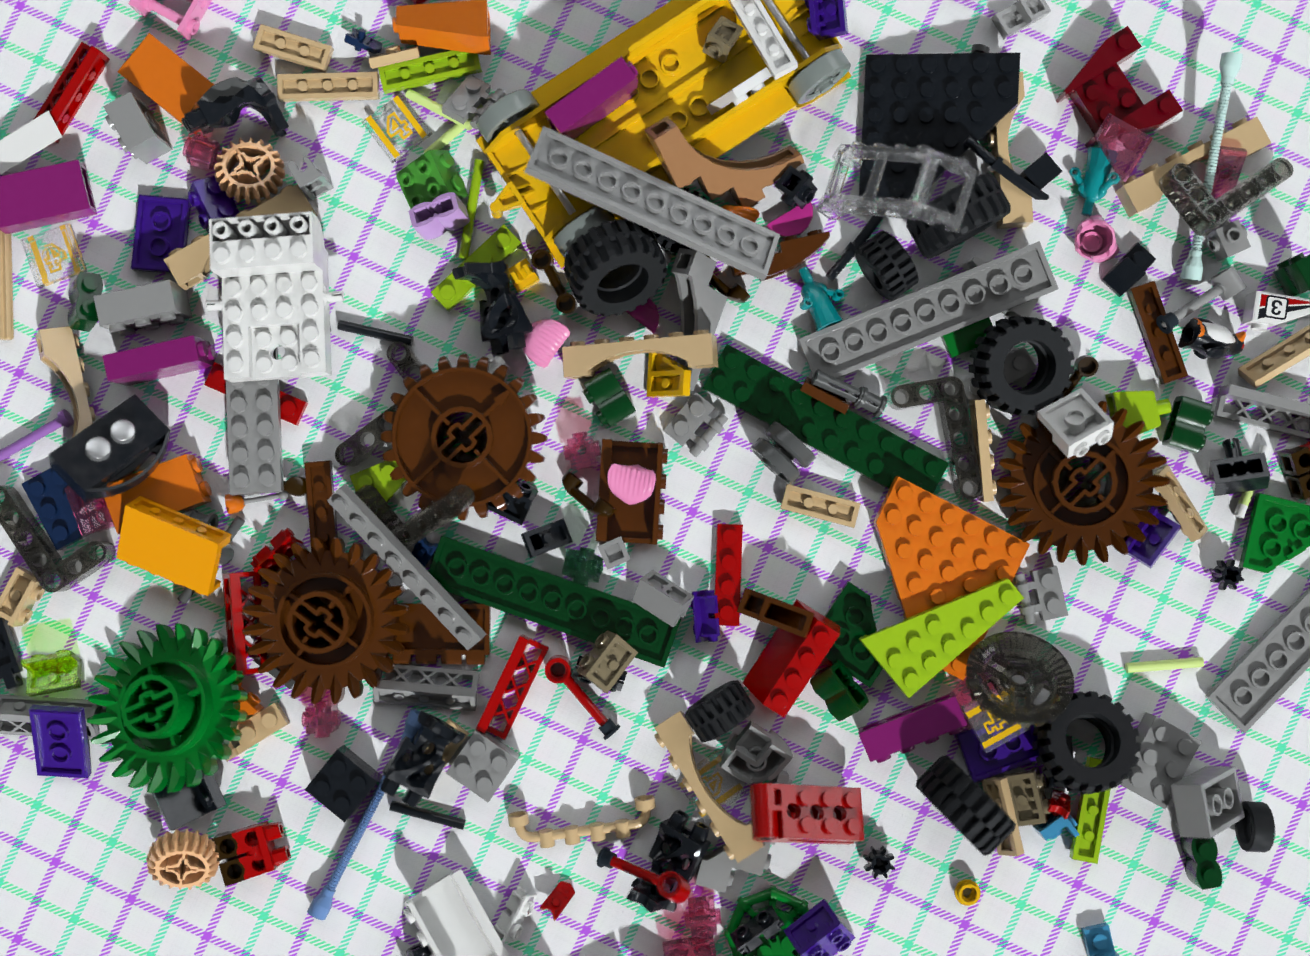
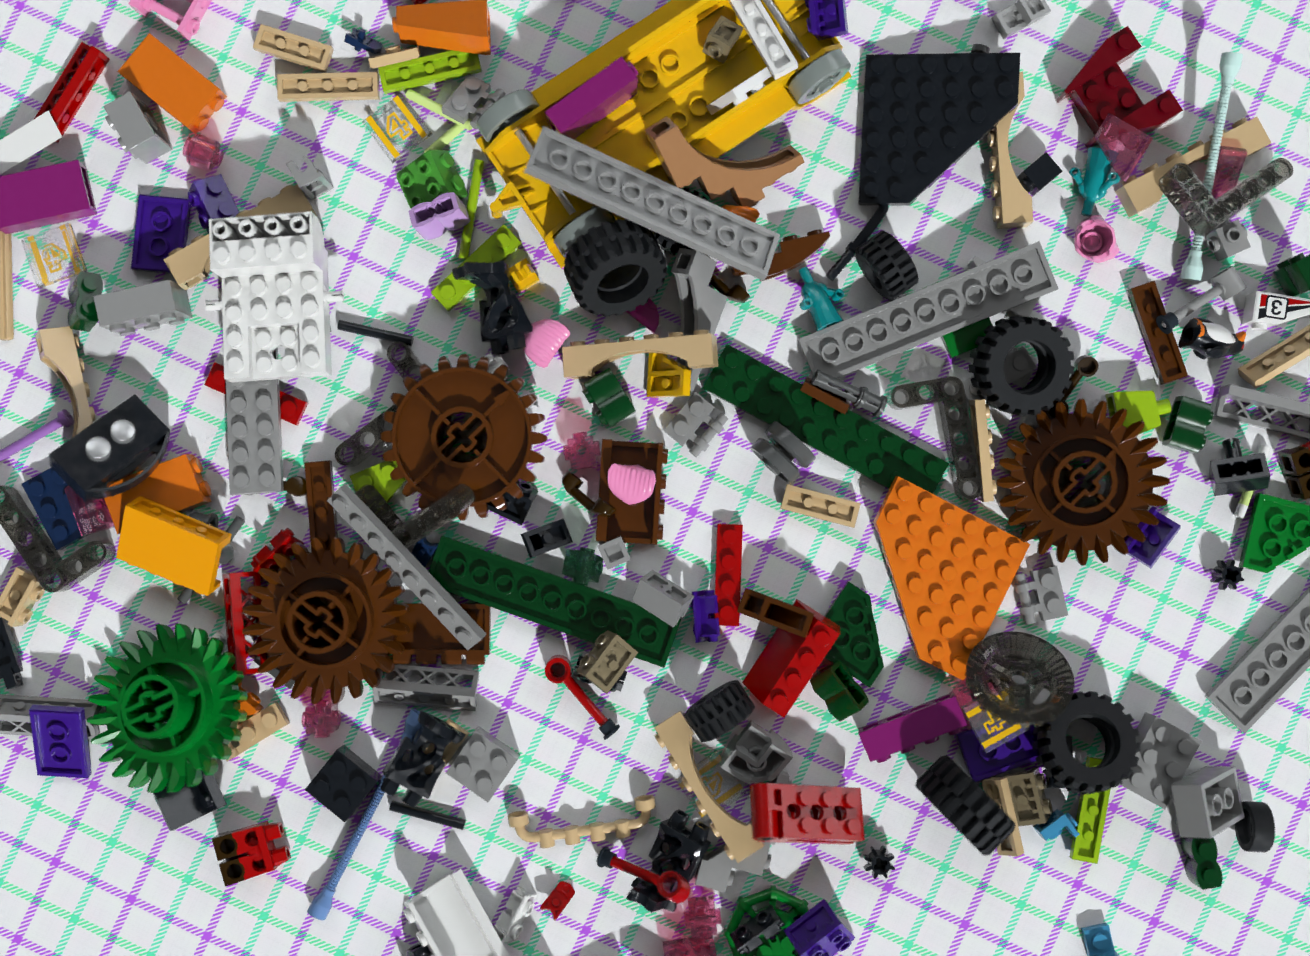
clear neon green bracket [21,650,82,697] -> none
magenta brick [102,335,216,386] -> none
light nougat gear [146,828,220,890] -> none
black hips [181,76,289,137] -> none
light nougat gear [214,137,285,205] -> none
hinge [225,491,289,514] -> none
red fence [476,634,549,740] -> none
dark brown bar [531,249,577,314] -> none
dark pink tile [766,202,813,237] -> none
black brick [775,166,818,209] -> none
clear windscreen [816,142,977,232] -> none
lime wing [858,578,1024,698] -> none
black tyre [906,173,1011,259] -> none
yellow plate [954,879,981,906] -> none
black sword [963,136,1049,200] -> none
white plate [1037,388,1114,458] -> none
red piece [1047,789,1071,819] -> none
black slope [1101,242,1156,297] -> none
yellowish green bar [1125,657,1204,673] -> none
tan plate [1153,465,1208,542] -> none

